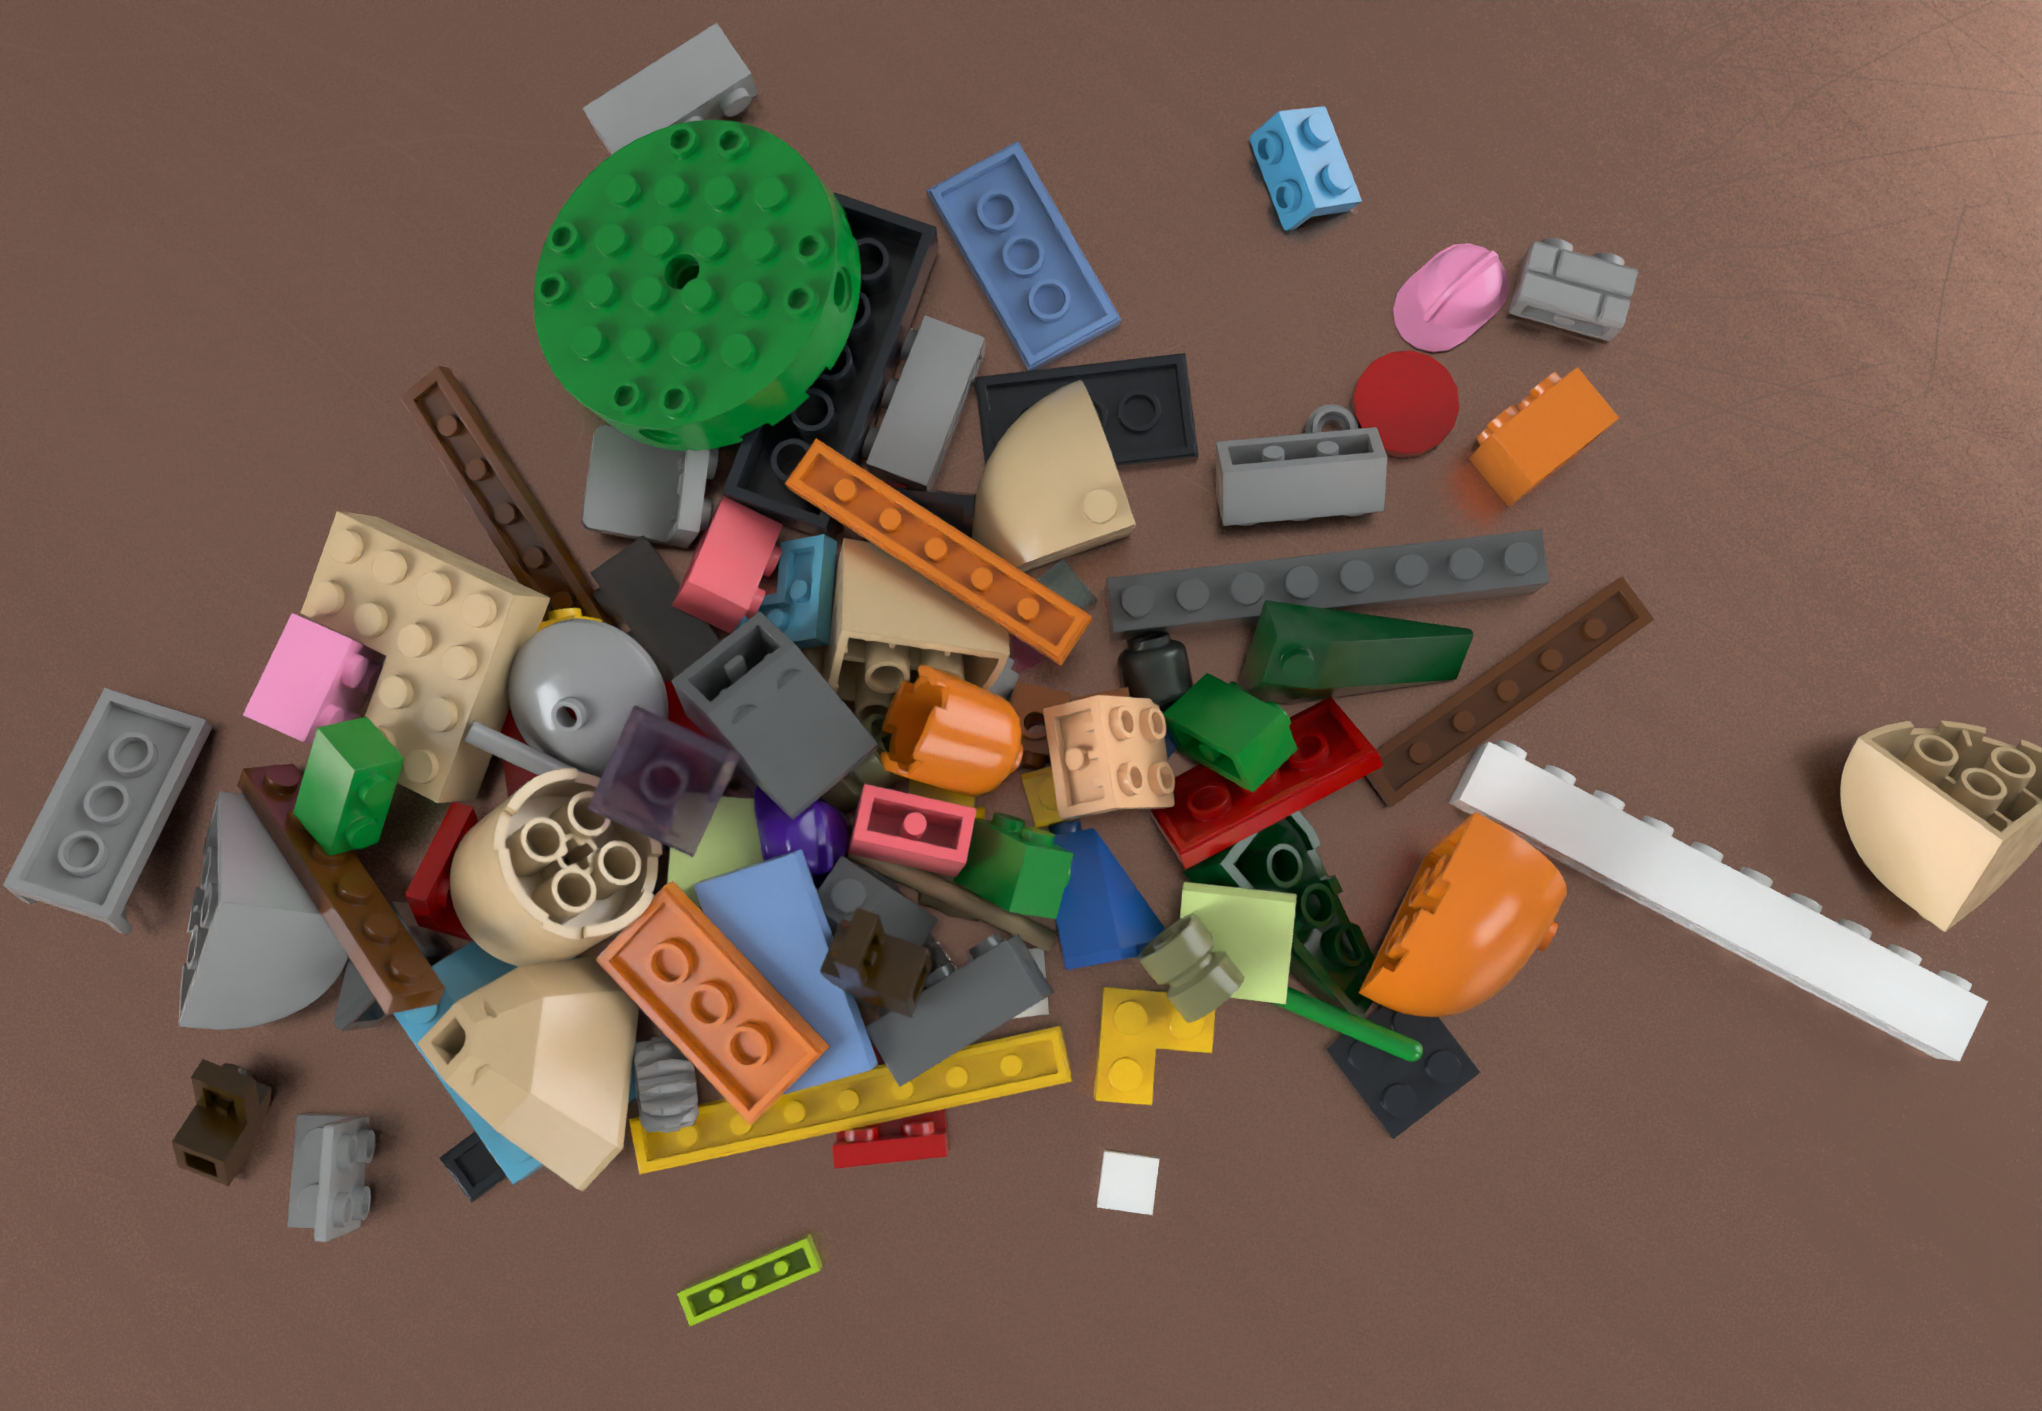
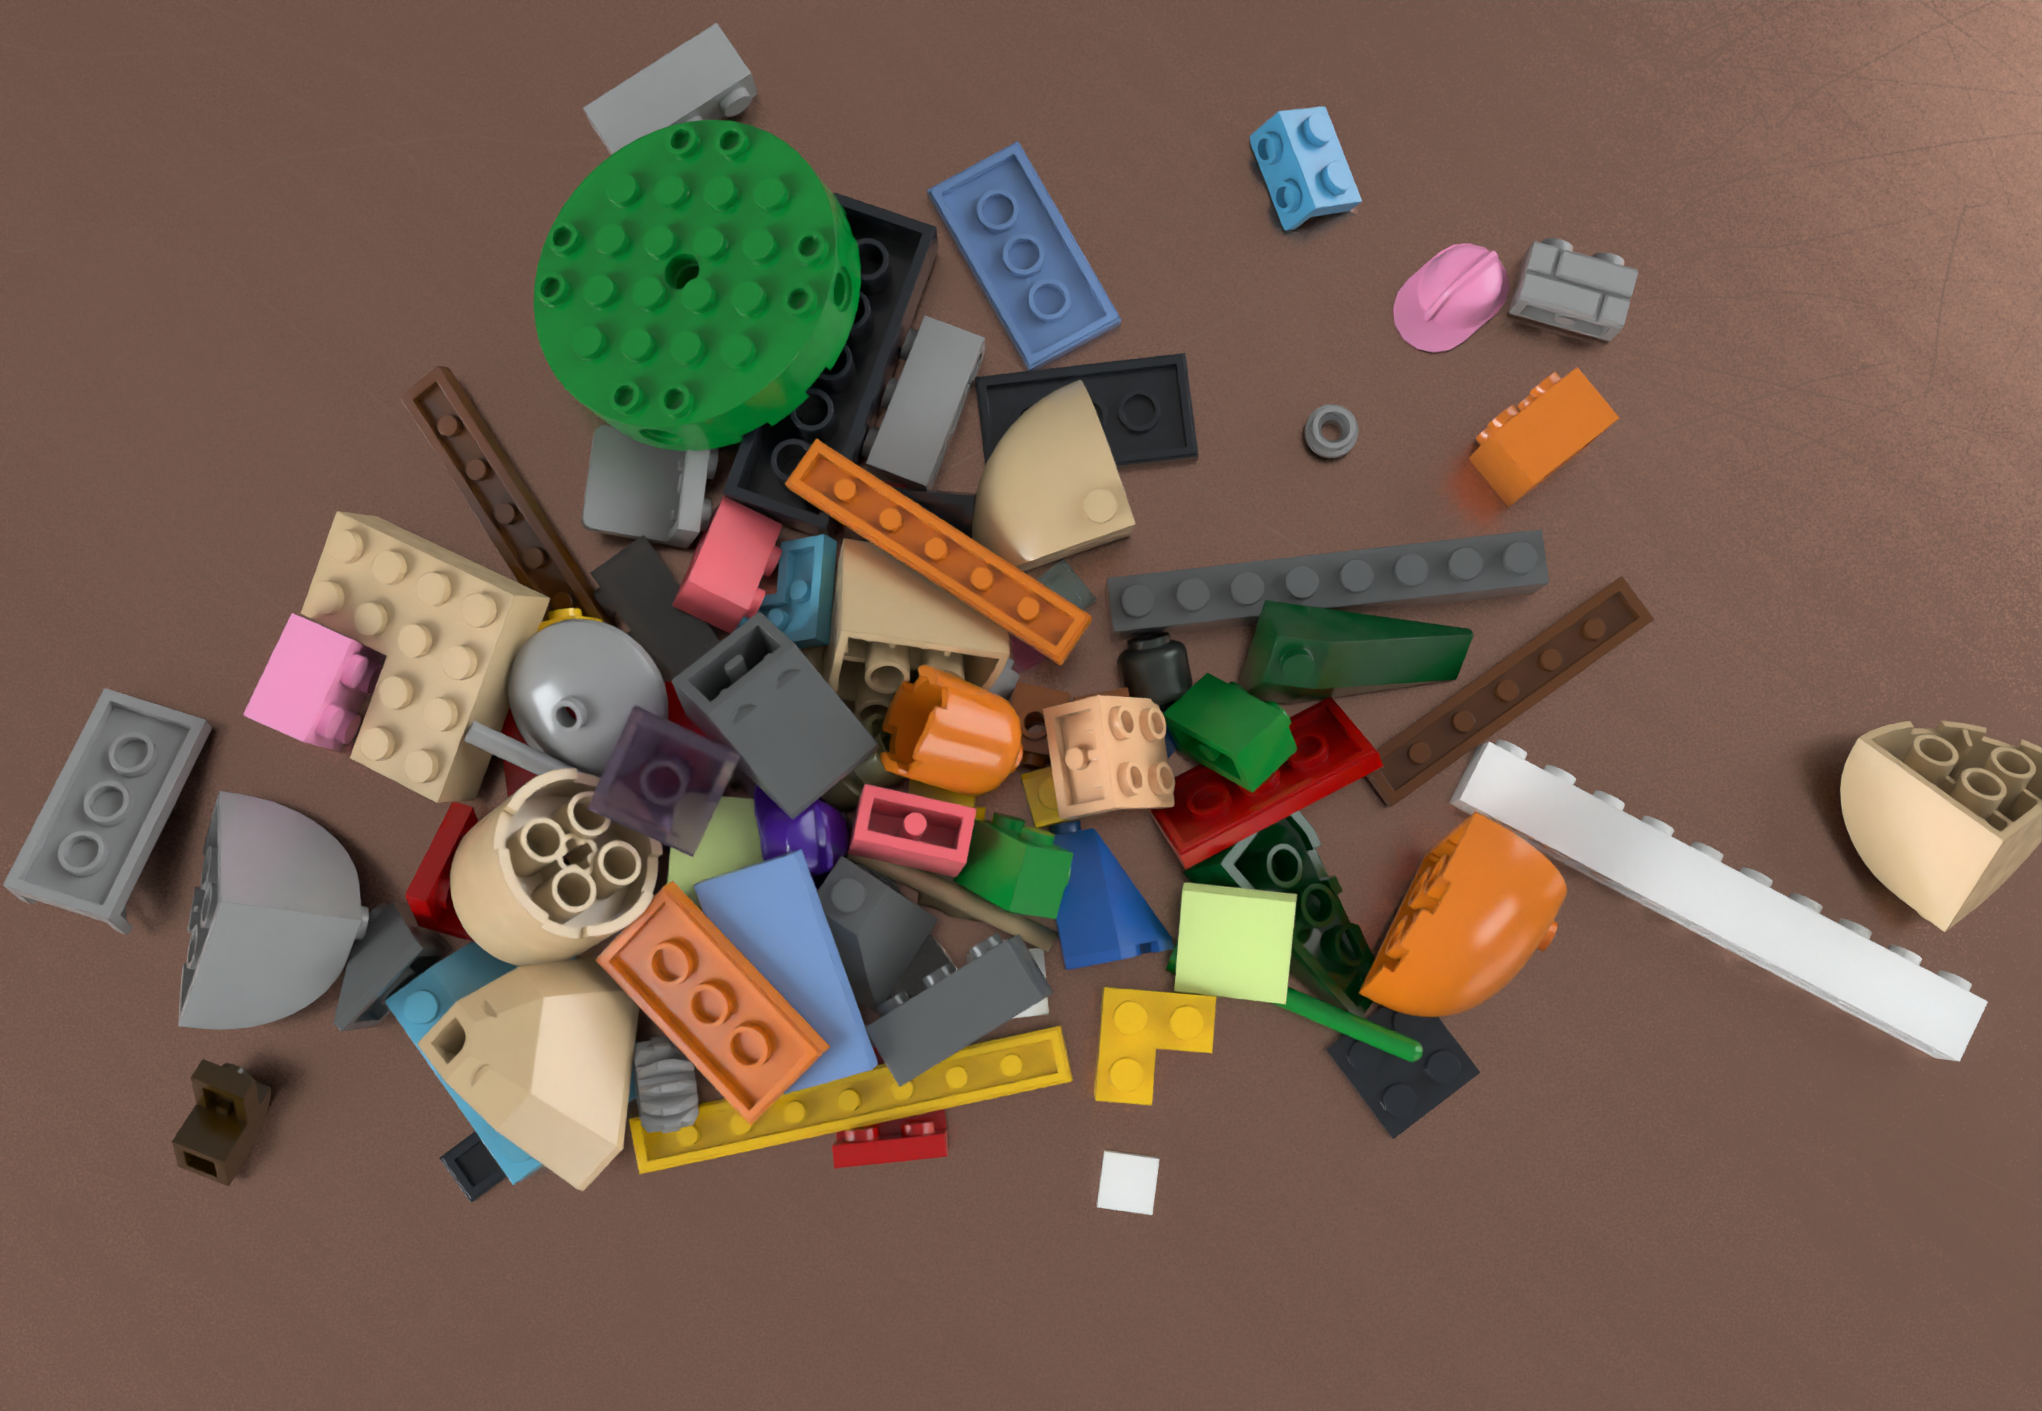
reddish brown plate [237,764,445,1015] -> none
light grey bracket [287,1113,375,1242] -> none
green brick [293,717,404,856] -> none
lime piece [677,1234,823,1326] -> none
dark brown brick [820,907,933,1018] -> none
olive wheel [1137,913,1245,1023] -> none
light grey brick [1216,427,1387,526] -> none
red tile [1351,350,1460,458] -> none

